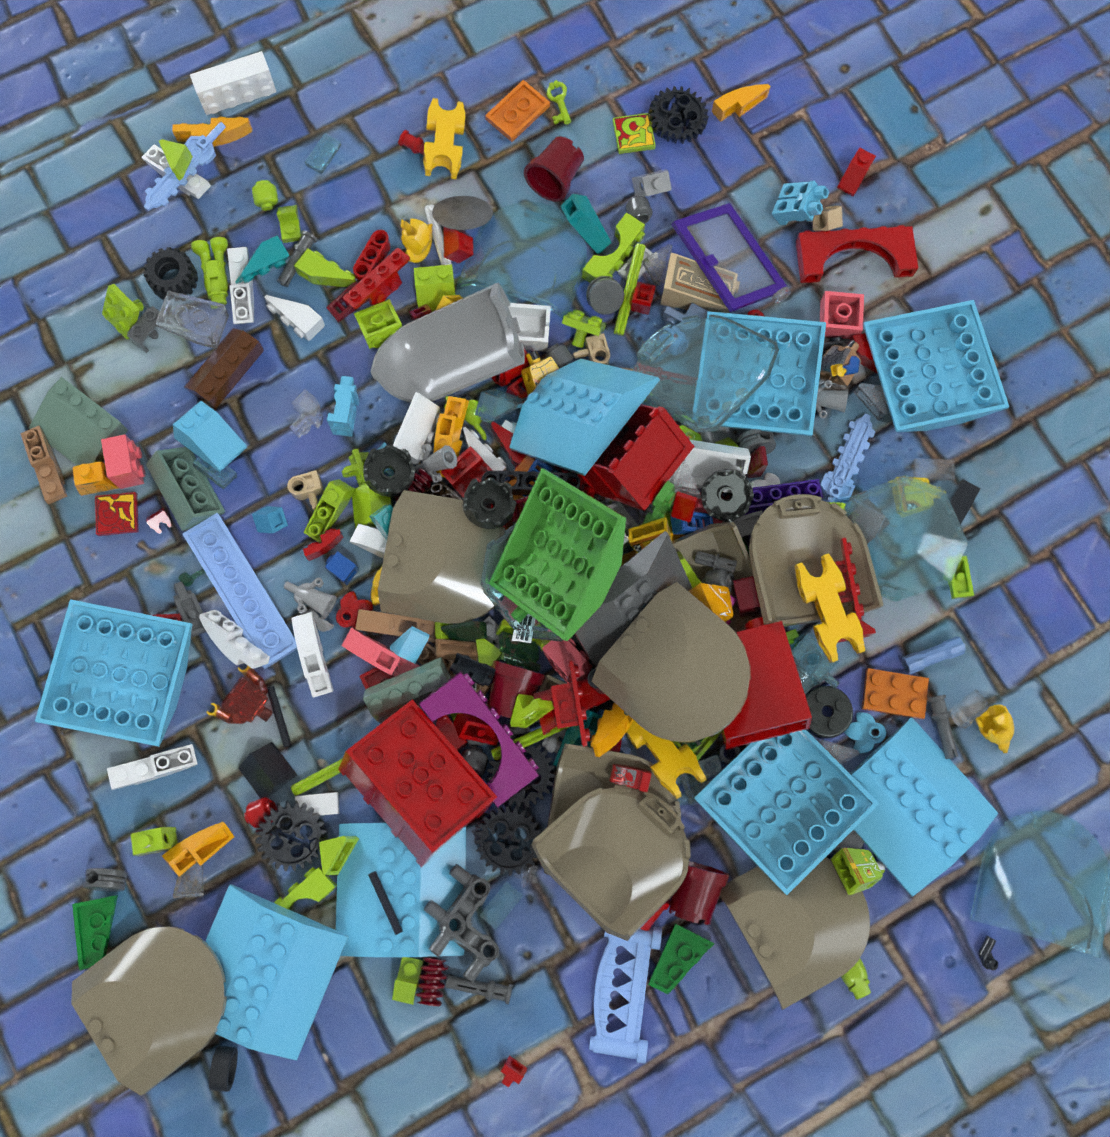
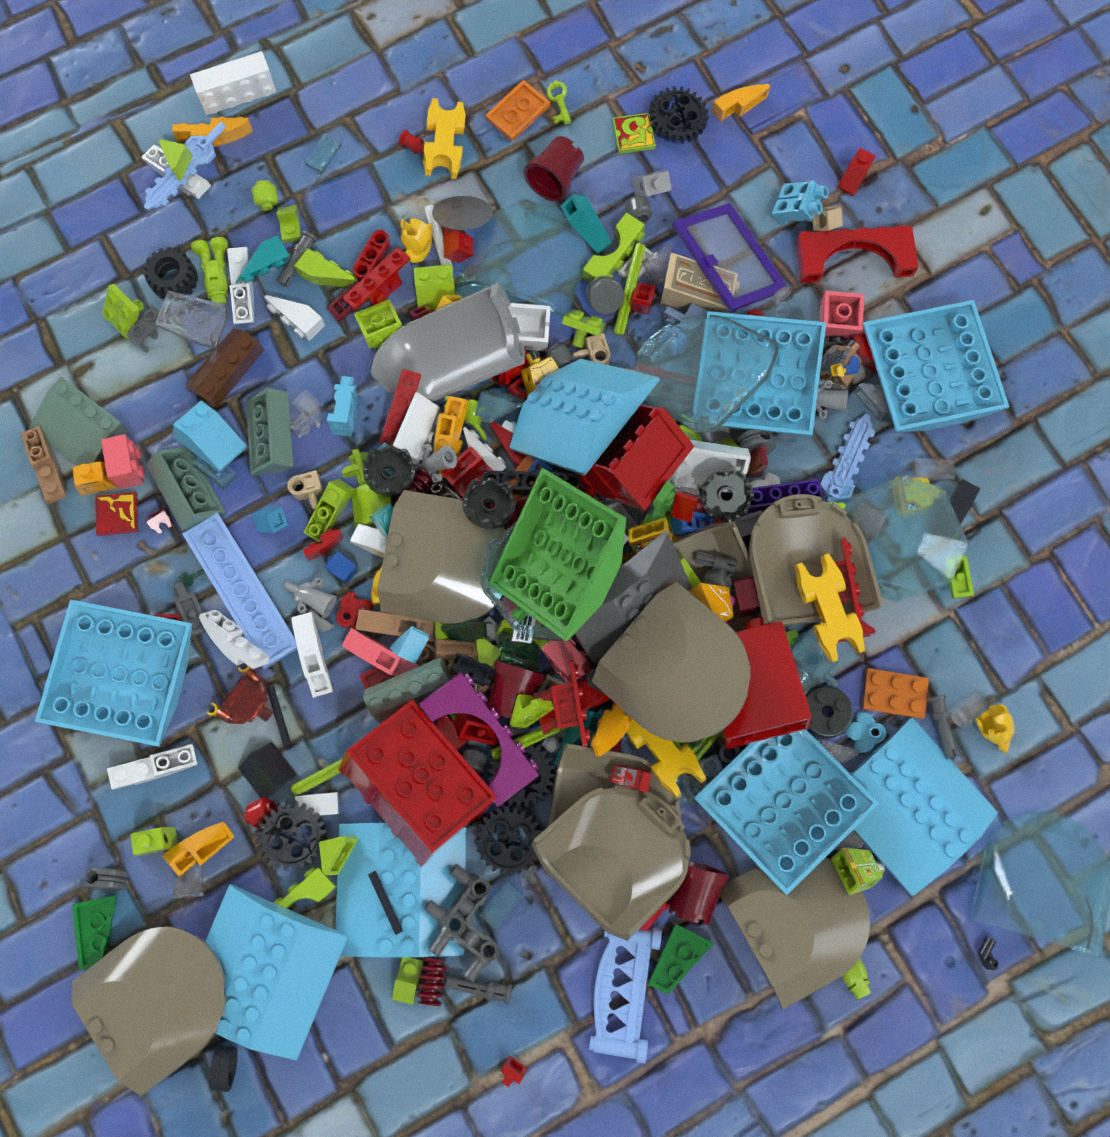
medium blue axle [901,636,966,675] -> none
none -> sand green slope [246,388,294,476]
none -> red bracket [379,368,422,446]

